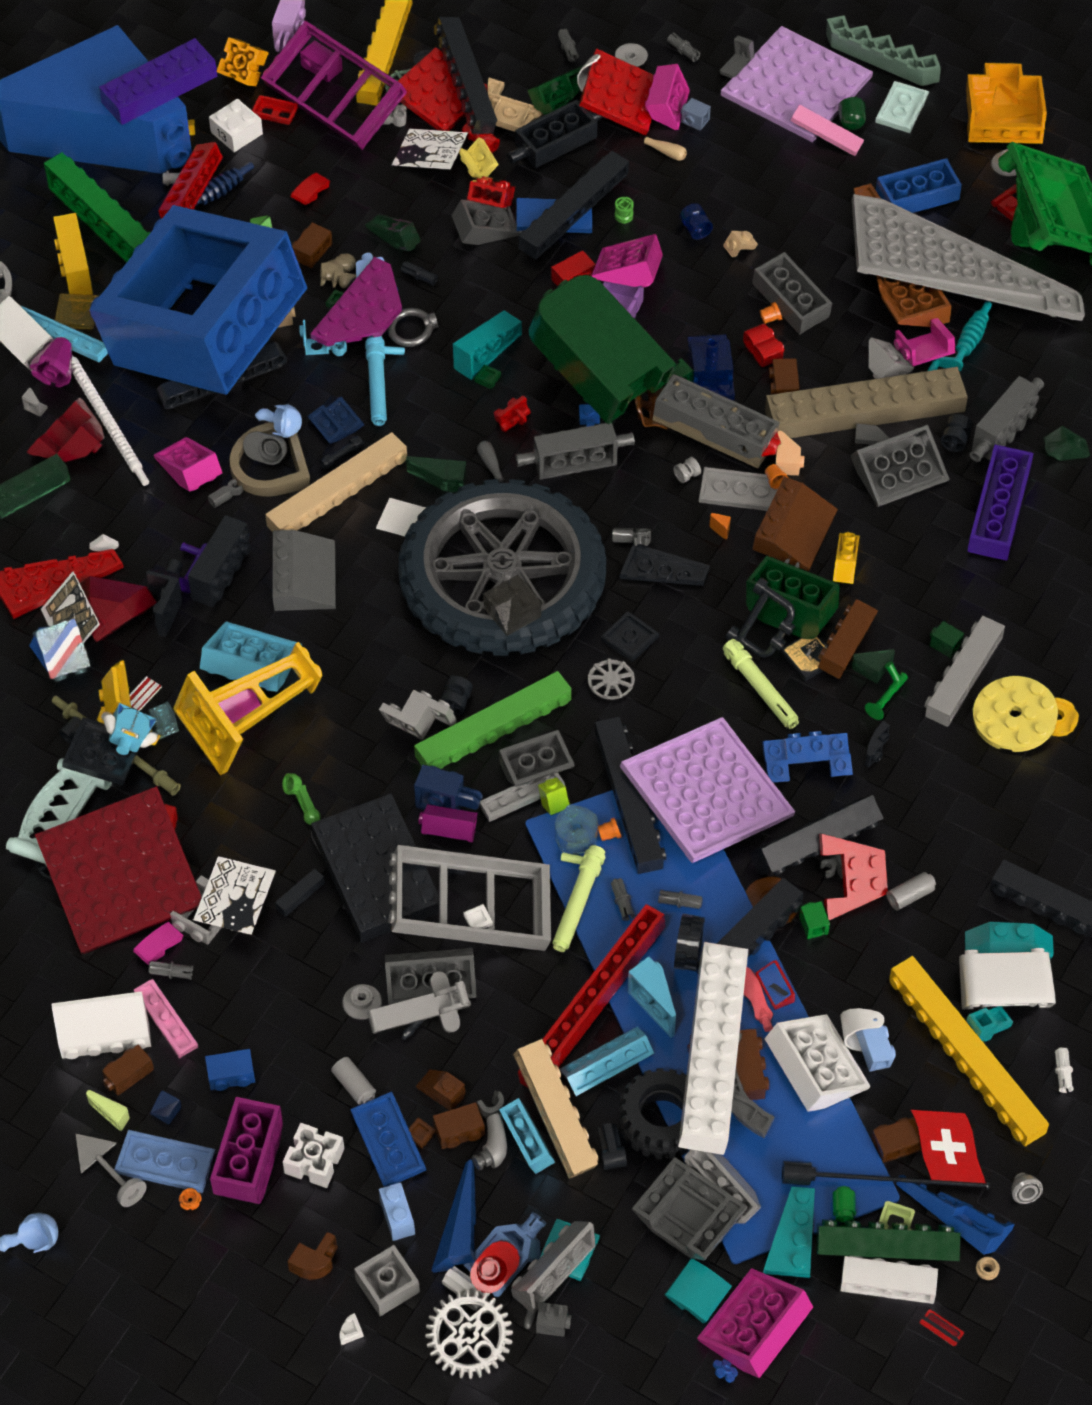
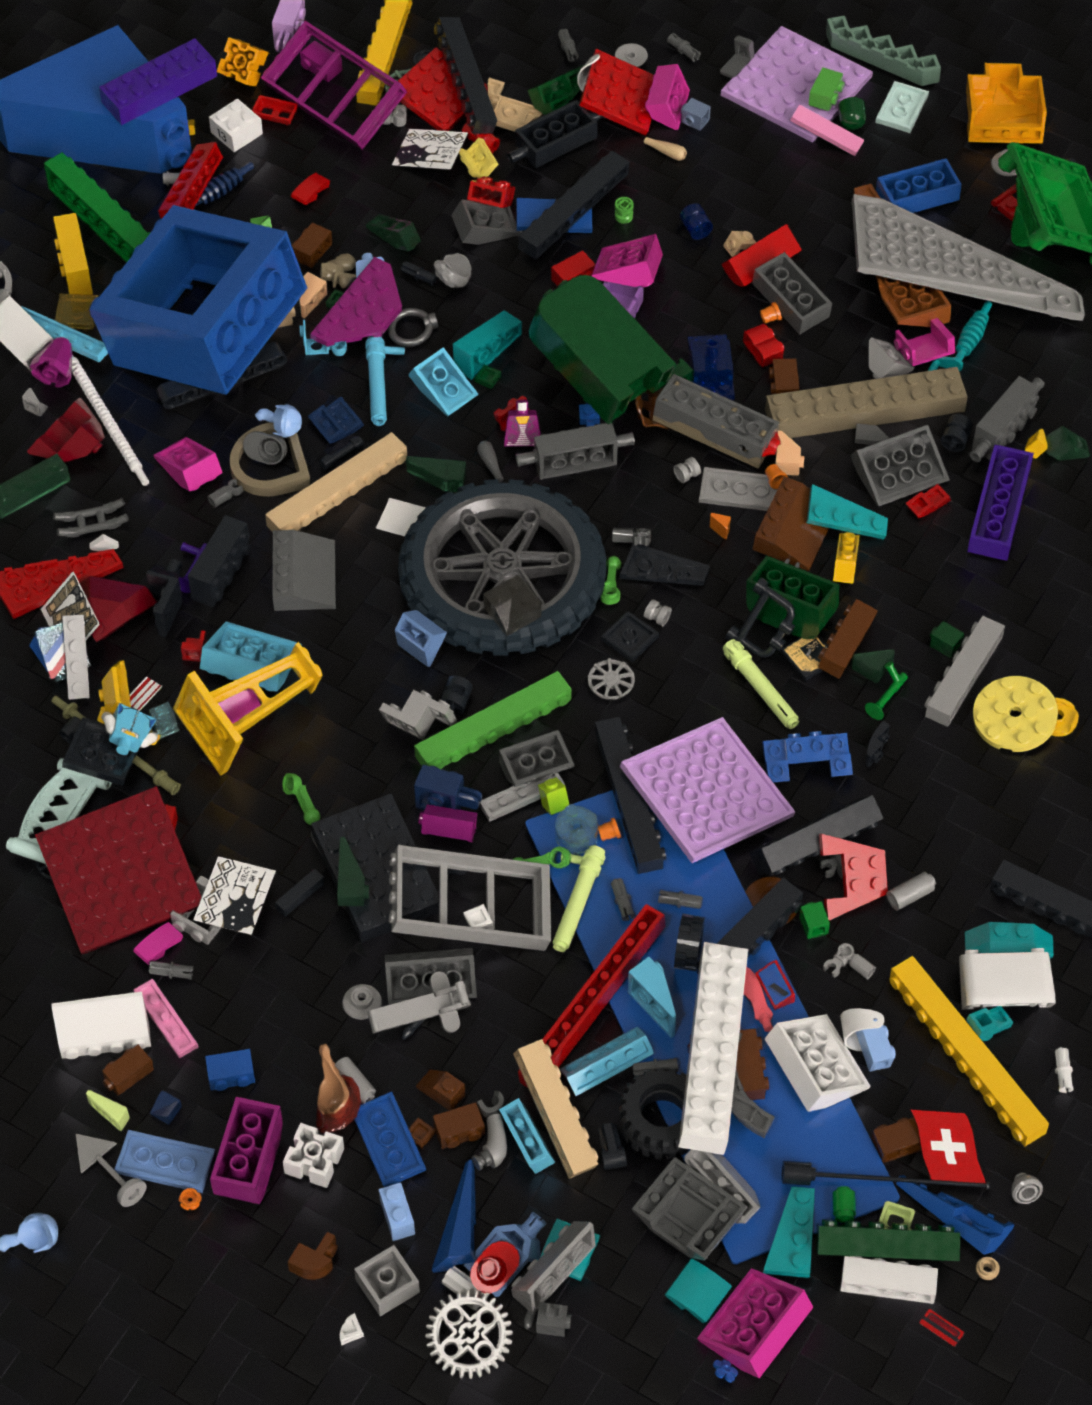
none -> dark grey piece [53,498,129,537]
none -> plate [62,615,90,699]
none -> red panel [181,630,207,662]
none -> light nougat slope [298,272,327,318]
none -> hat [316,1044,361,1133]
none -> clear green slope [337,837,369,906]
none -> medium blue slope [395,610,447,667]
none -> medium azure slope [408,347,478,417]
none -> light grey hair [433,253,472,288]
none -> magenta torso [504,400,541,447]
none -> bright green piece [513,847,571,869]
none -> bright green piece [600,556,621,605]
none -> dark grey axle [632,1058,678,1077]
none -> light grey wheel [644,599,672,626]
none -> red brick [721,224,802,287]
none -> teal wing [806,484,888,539]
none -> bright green brick [809,67,845,111]
none -> light grey bar [823,943,876,979]
none -> red slope [906,484,951,518]
none -> yellow slope [1025,428,1048,459]

